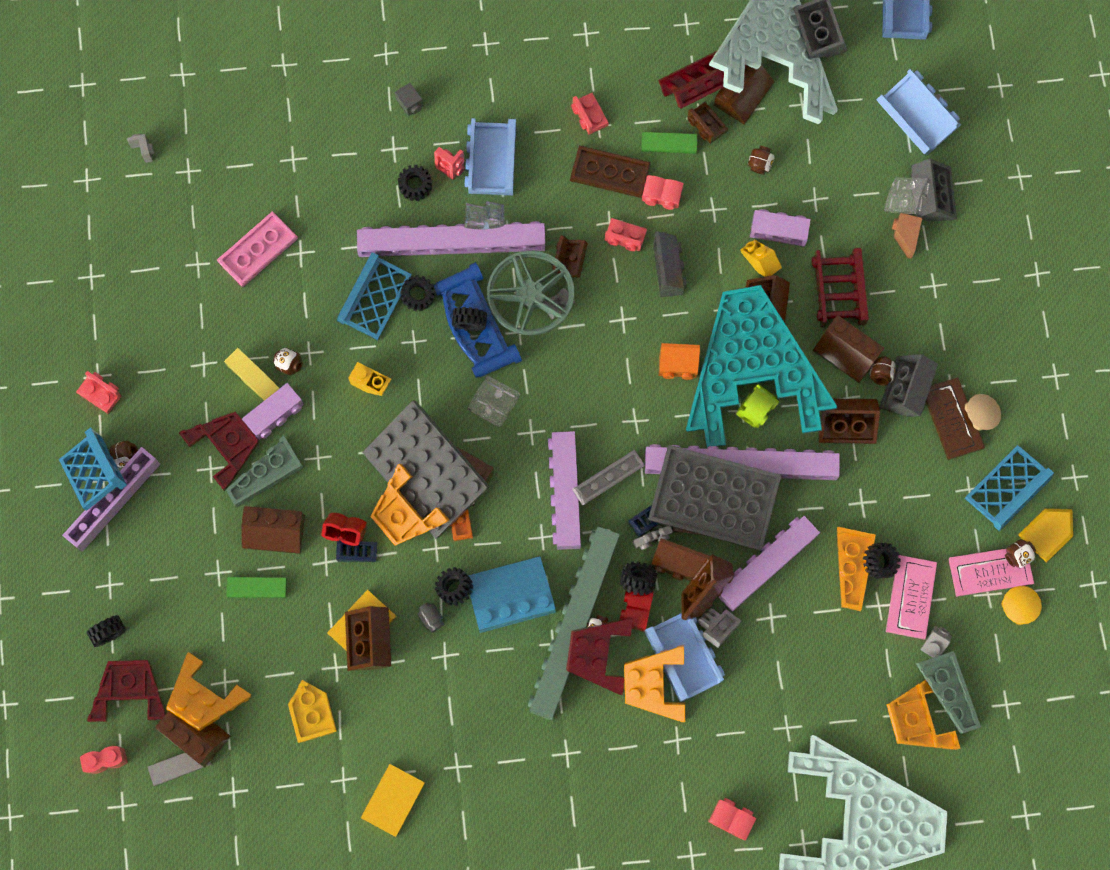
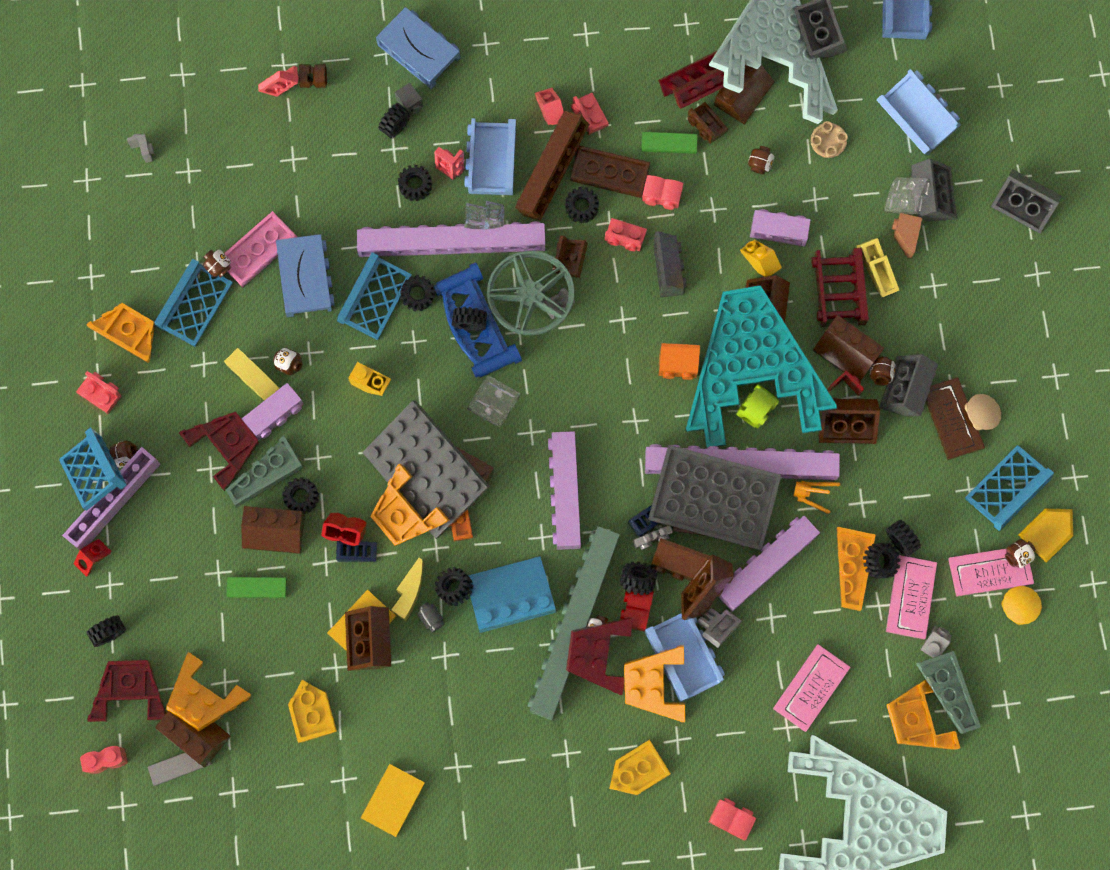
light grey tile [572,450,645,506] -> none
none -> red bracket [74,539,112,577]
none -> light orange wing [87,303,155,363]
none -> dark azure fence [154,258,233,347]
none -> reddish brown head [203,250,231,278]
none -> coral bracket [258,66,299,97]
none -> medium blue panel [276,234,335,317]
none -> black tyre [282,477,319,514]
none -> reddish brown wheel [299,64,327,88]
none -> medium blue panel [376,7,460,89]
none -> black tyre [378,103,411,139]
none -> light yellow slope [392,558,424,622]
none -> reddish brown brick [515,111,590,221]
none -> coral slope [535,88,564,125]
none -> black tyre [565,187,599,223]
none -> yellow tile [609,740,671,795]
none -> bright pink tile [773,644,850,732]
none -> light orange plant [794,481,840,514]
none -> tan dish [811,121,848,158]
none -> red bracket [828,370,864,396]
none -> light yellow slope [857,238,899,297]
none -> black tyre [886,520,921,557]
none -> dark grey slope [991,169,1062,233]

